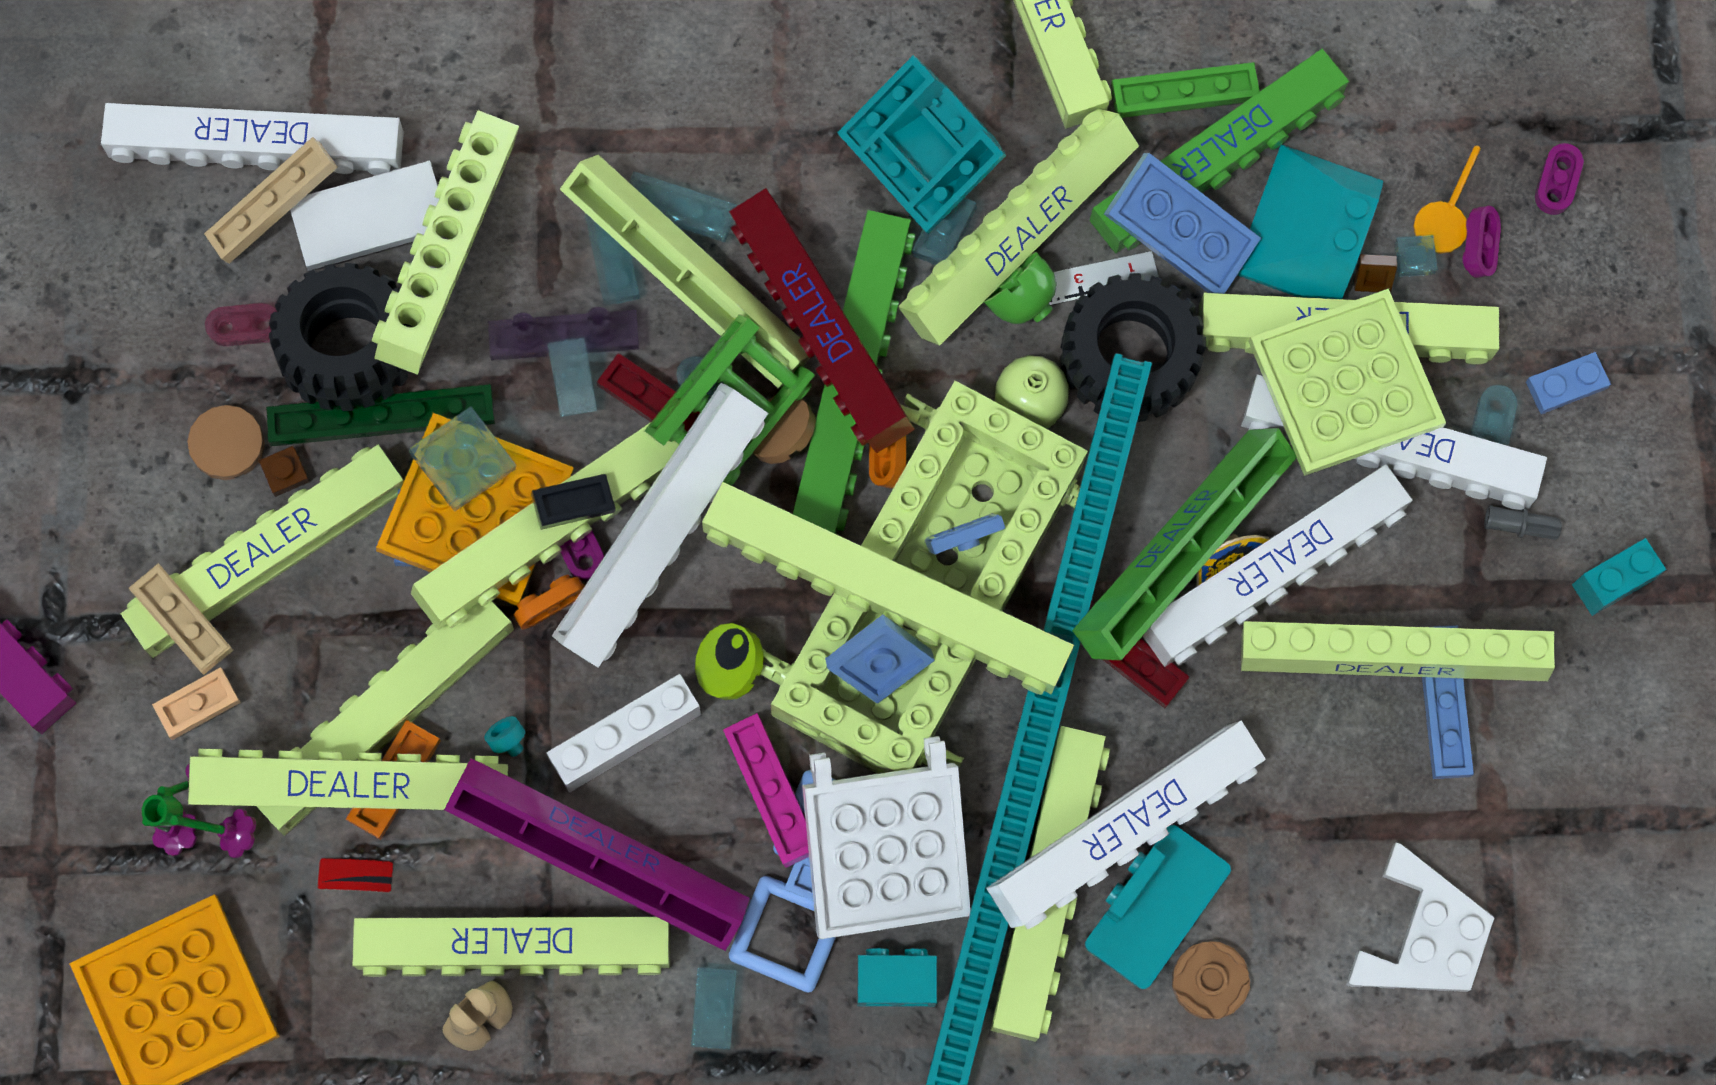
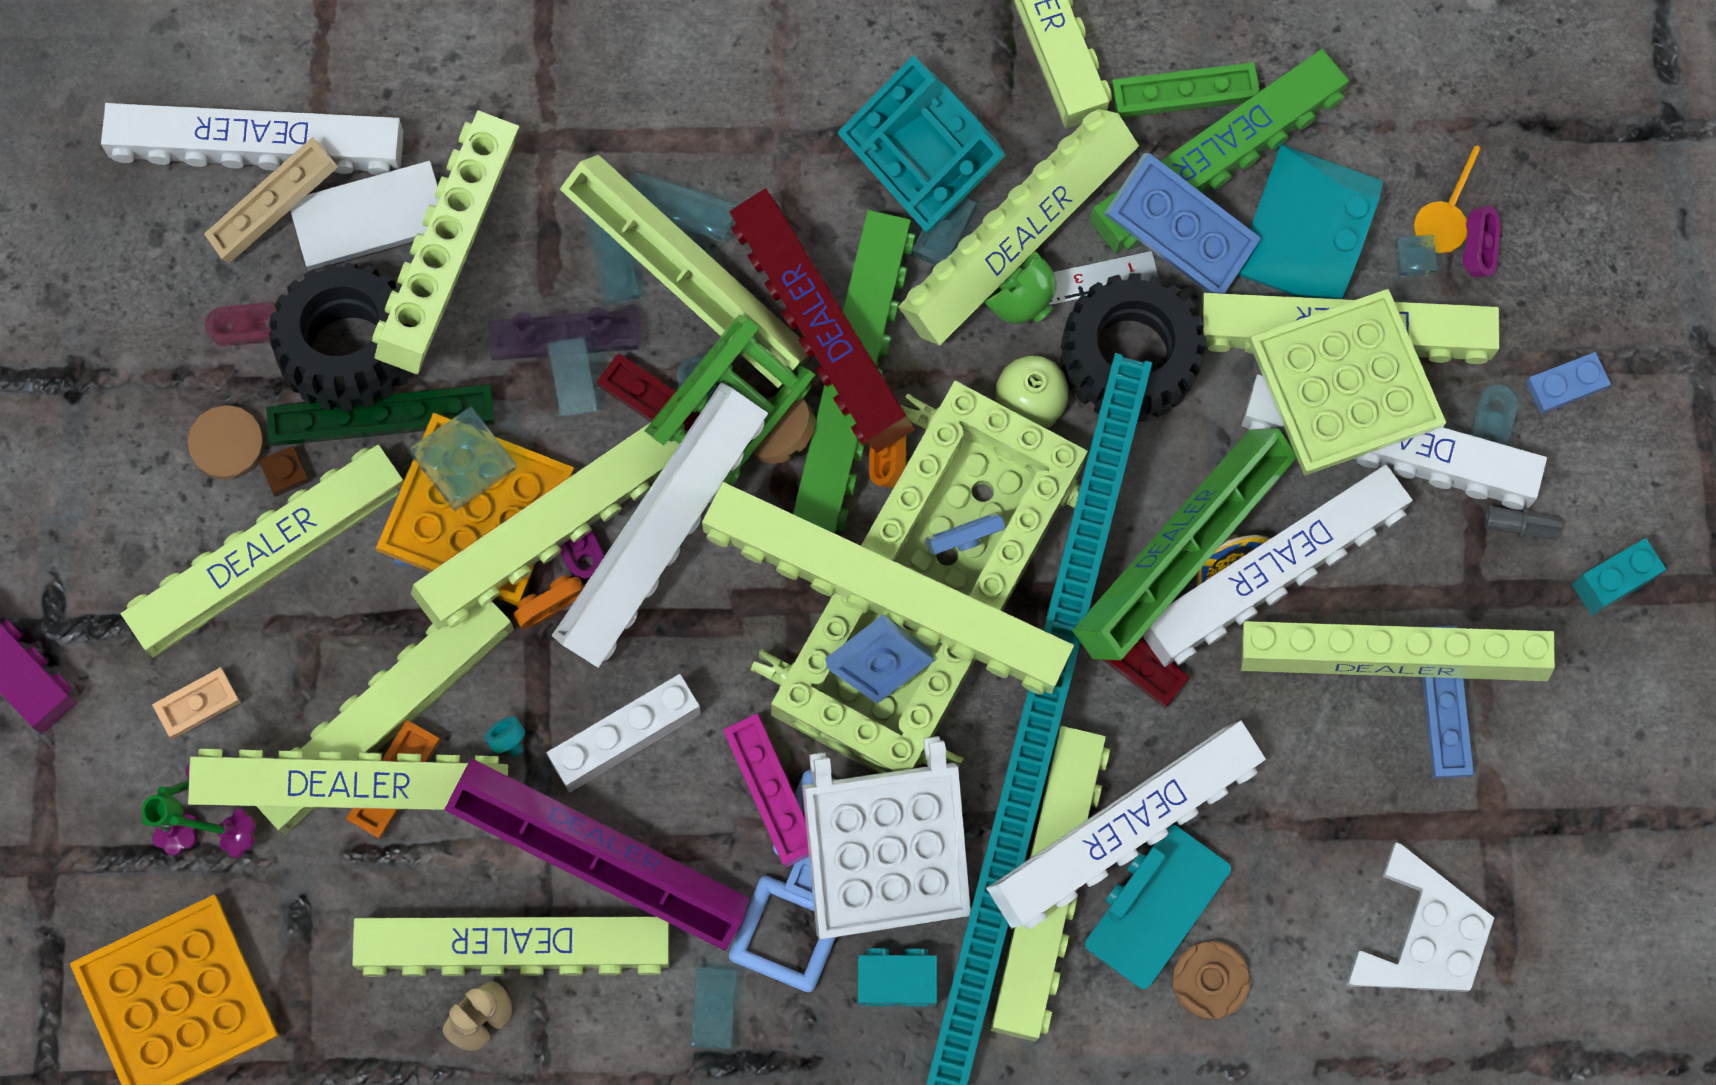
tan tile [129,563,233,675] -> none
red sticker [317,858,393,892] -> none
black tile [531,474,616,530] -> none
lime tile [695,623,764,700] -> none
reddish brown plate [1353,254,1397,293] -> none
magenta plate [1535,143,1584,215] -> none

